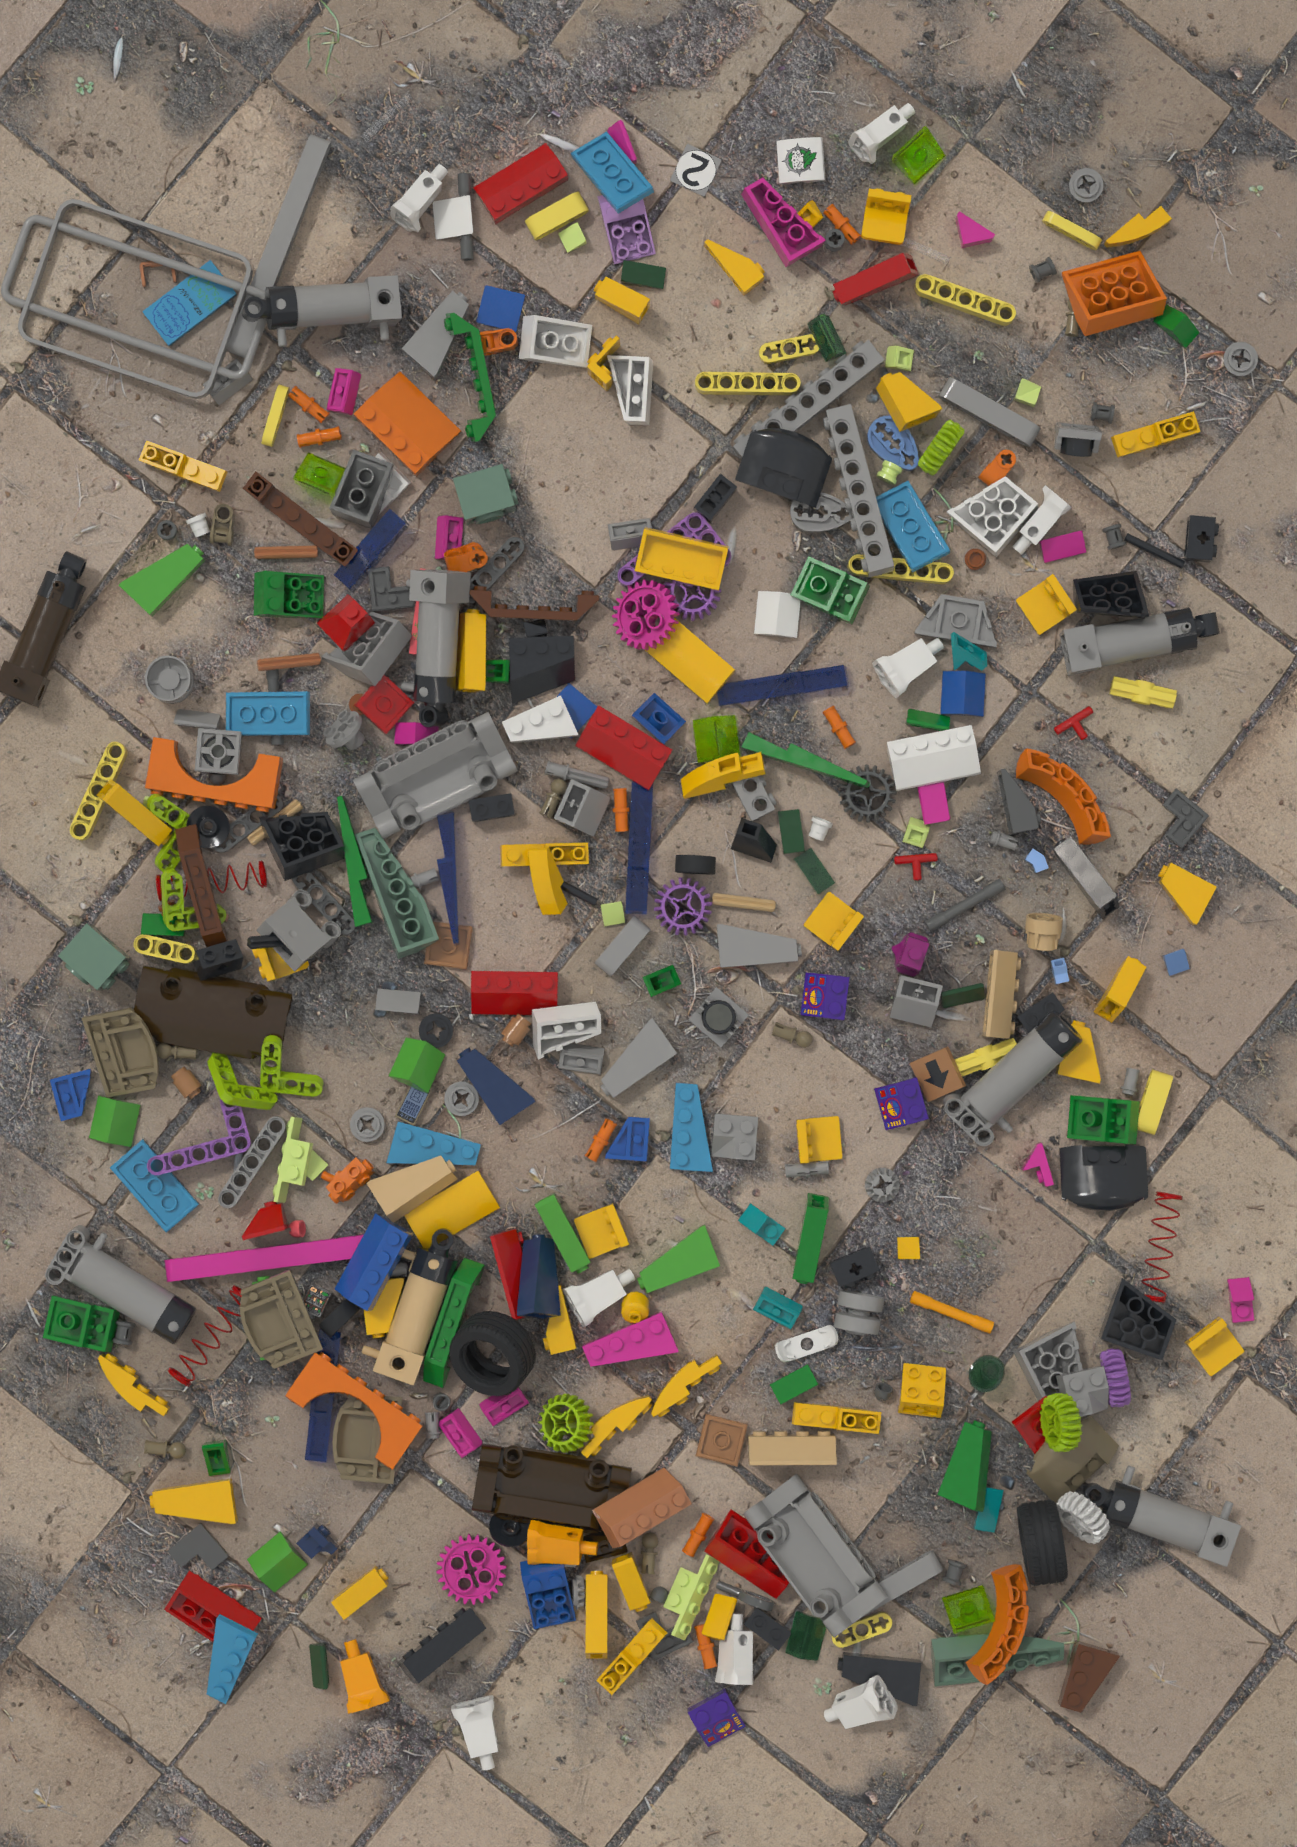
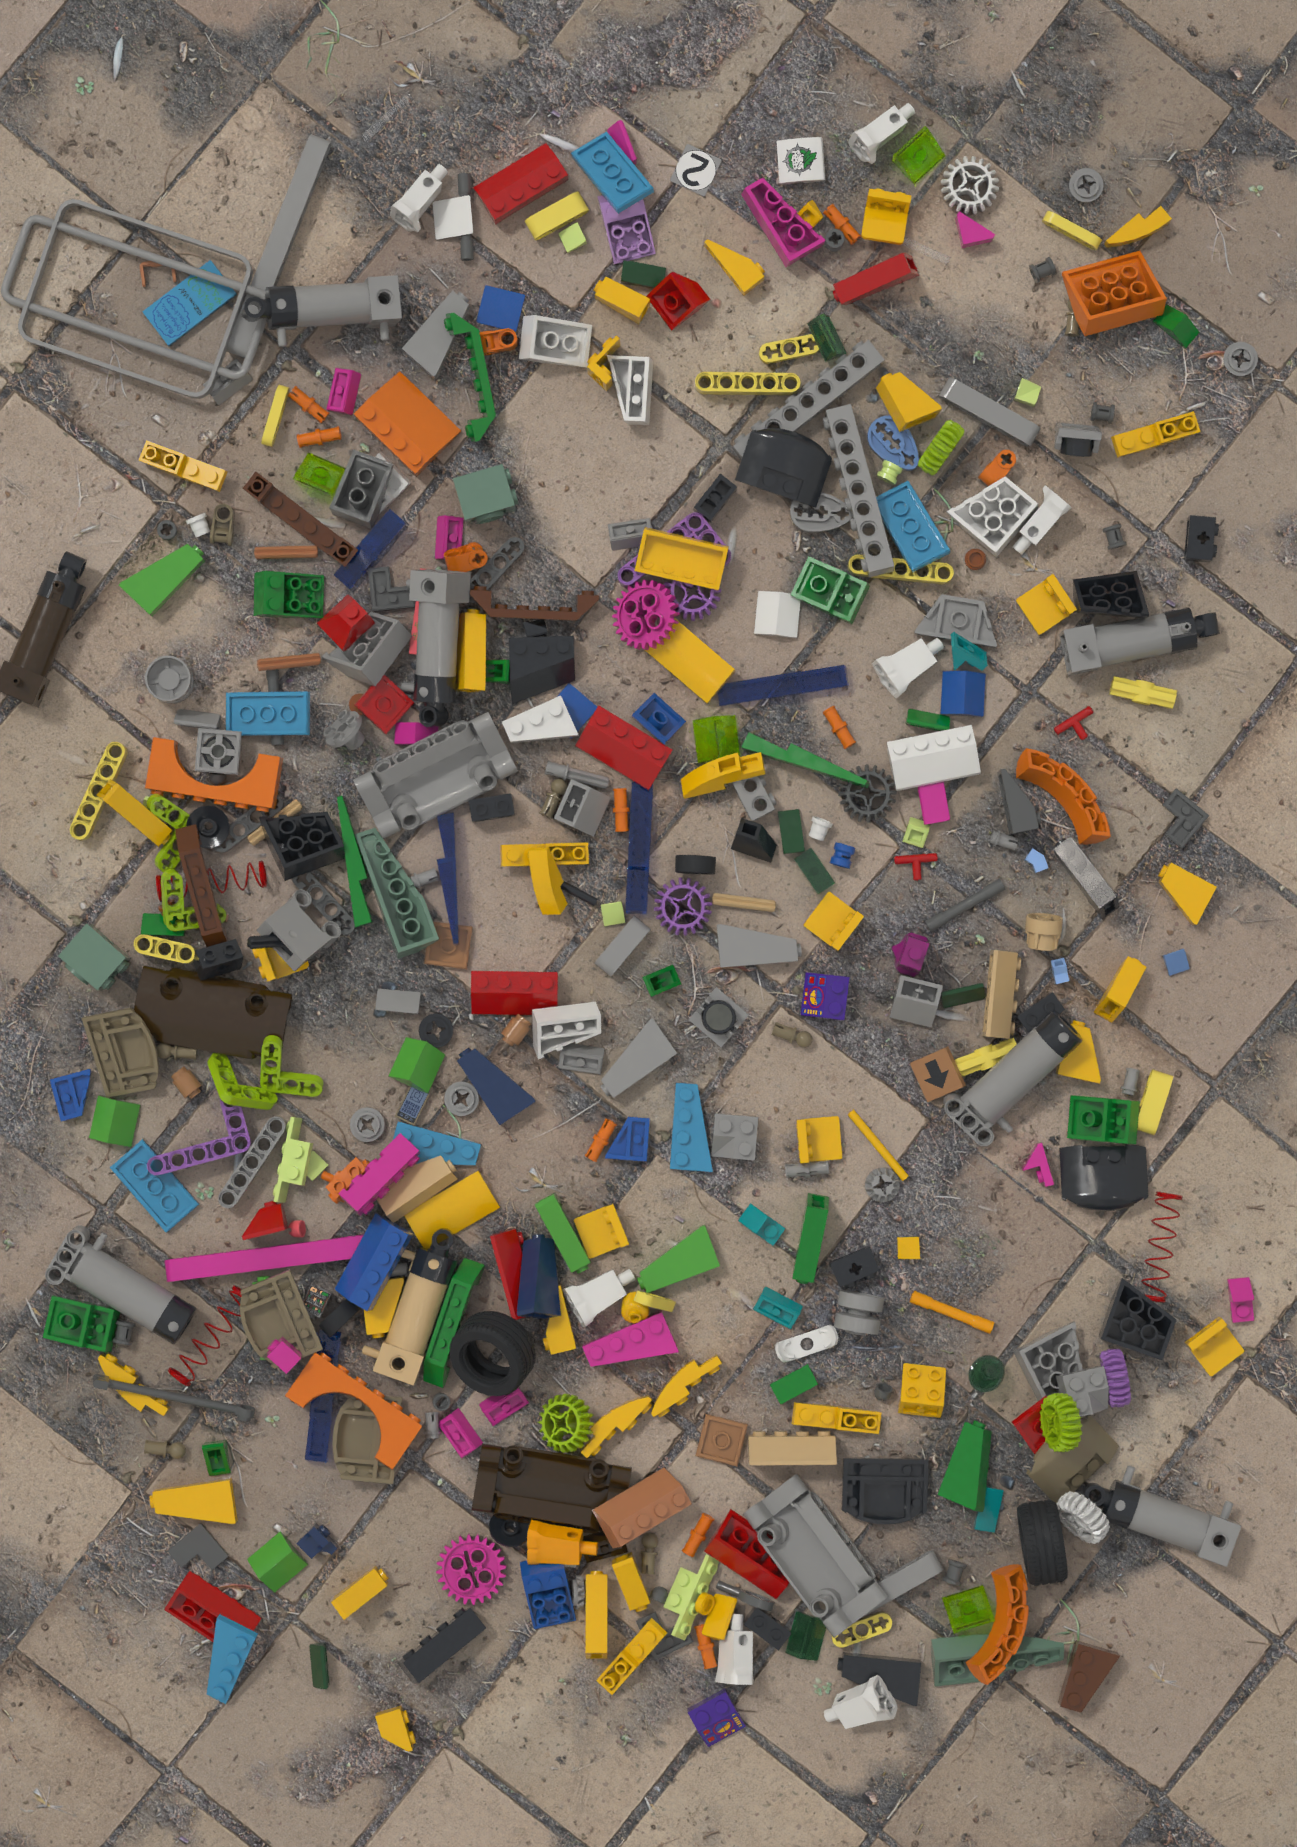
light orange piece [340,1639,391,1714] -> none
white piece [451,1695,499,1770] -> none
dark purple slope [874,1077,929,1130] -> none
yellowish green slope [885,346,914,371] -> none
light yellow beam [914,274,1016,326] -> none
dark pink slope [1039,530,1086,563] -> none
black bar [1124,533,1185,569] -> none
none -> dark grey hinge [93,1374,255,1422]
none -> dark pink brick [267,1336,302,1374]
none -> dark pink wedge [338,1133,420,1216]
none -> yellow slope [375,1705,416,1752]
none -> light yellow beam [633,1290,676,1312]
none -> red slope [646,272,710,331]
none -> yellow tile [695,1592,715,1615]
none -> blue wheel [829,842,856,869]
none -> black slope [841,1457,929,1524]
none -> yellow bar [847,1109,909,1181]
none -> white gear [941,156,999,215]

